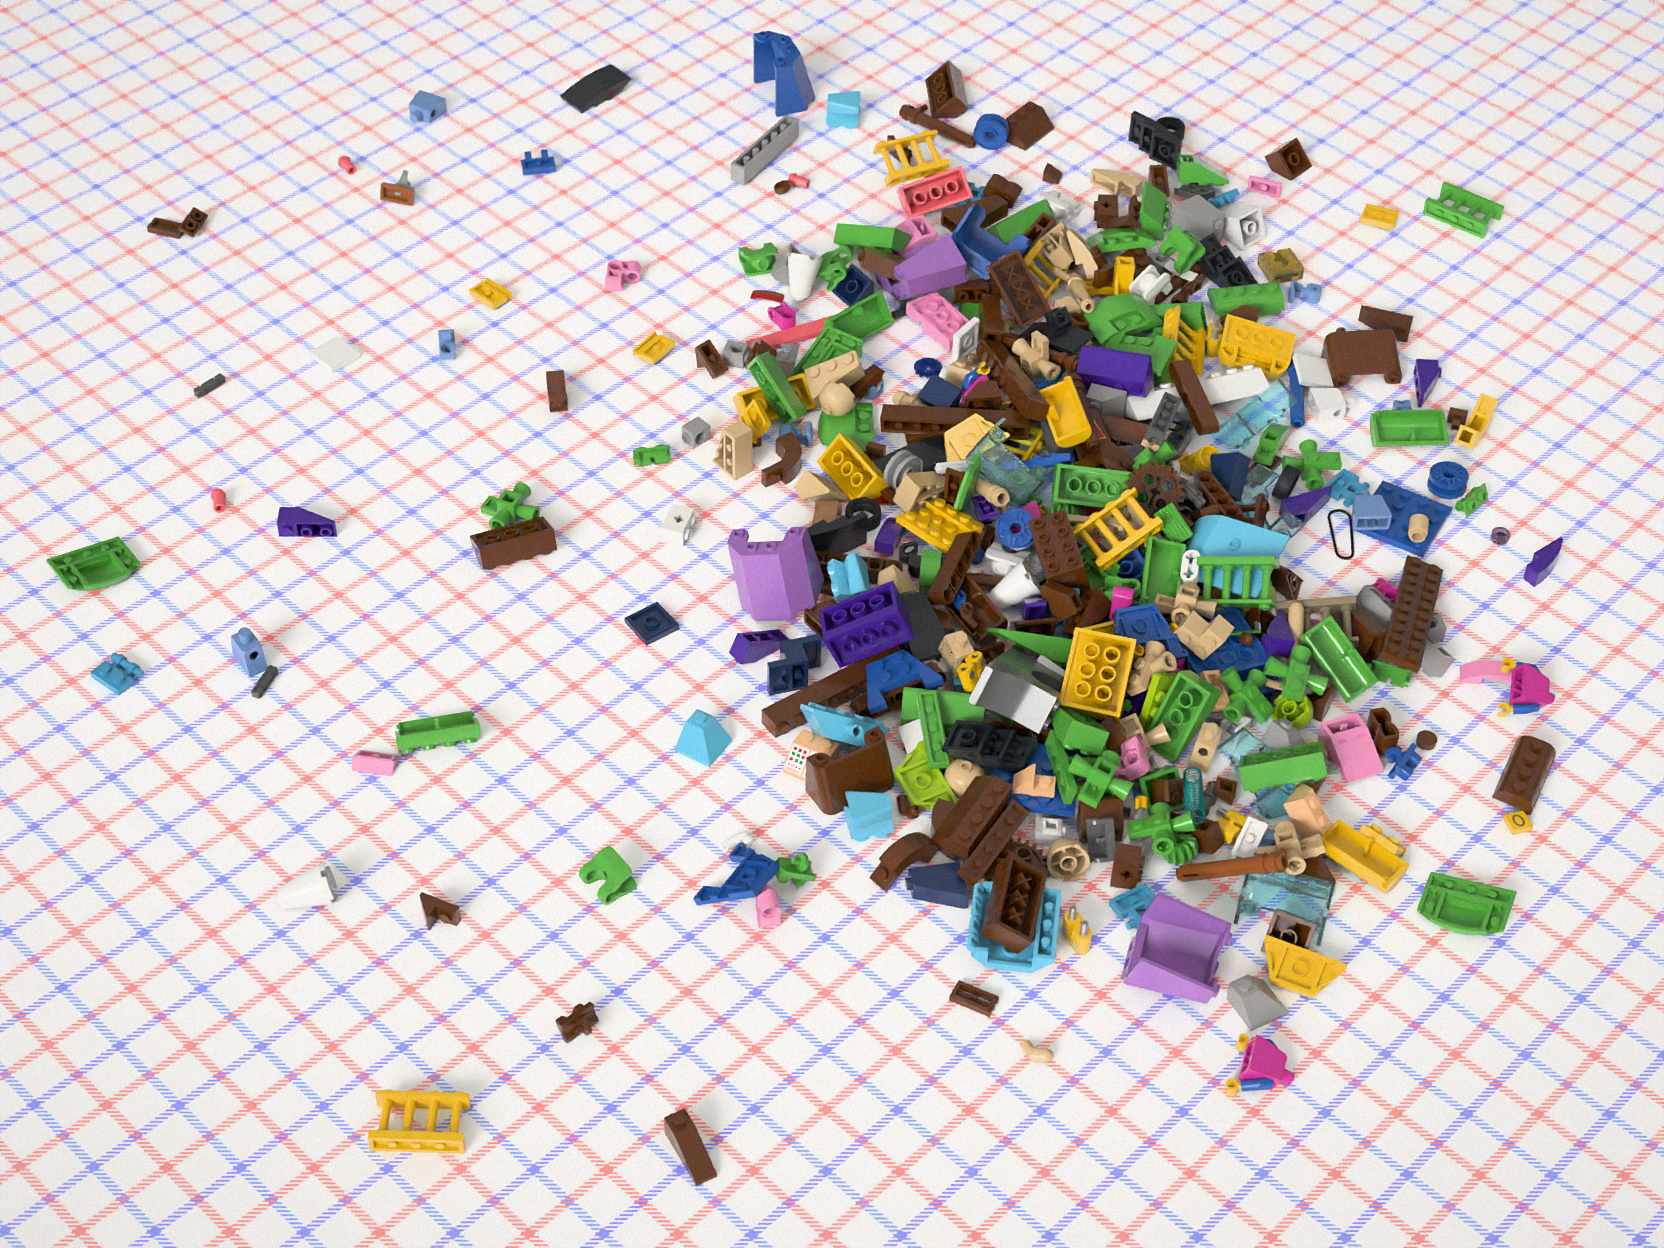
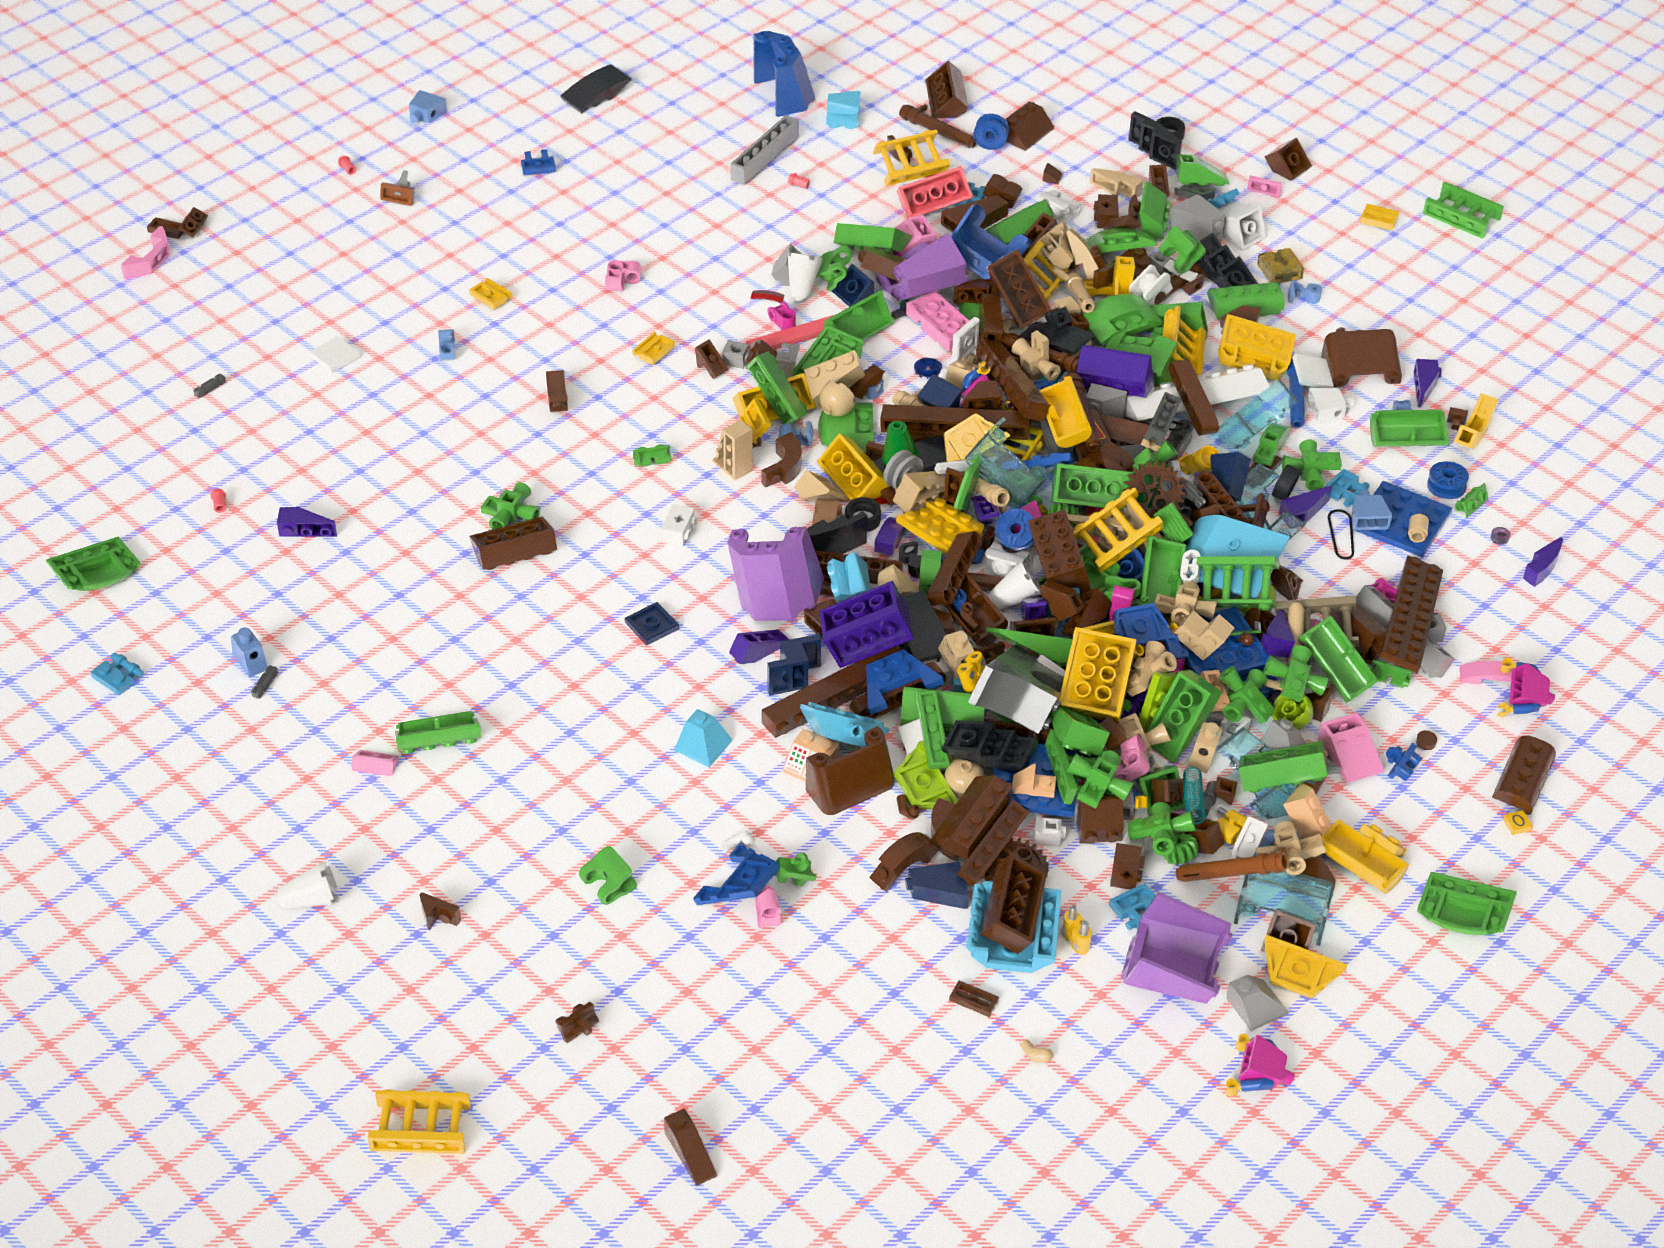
light grey brick [681,416,711,449] -> none
bright green piece [738,242,778,277] -> none
reddish brown tile [773,180,791,194] -> none
medium azure piece [844,791,894,842] -> none
tan cylinder [1046,838,1090,882] -> none
dark grey hinge [1085,816,1116,863] -> none
reddish brown cone [1171,289,1190,304] -> none
yellow piece [1205,315,1222,358] -> none
reddish brown slope [1358,305,1414,342] -> none
reddish brown brick [1366,707,1399,756] -> none
none -> bright pink slope [121,226,171,280]
none -> green cone [882,421,919,466]

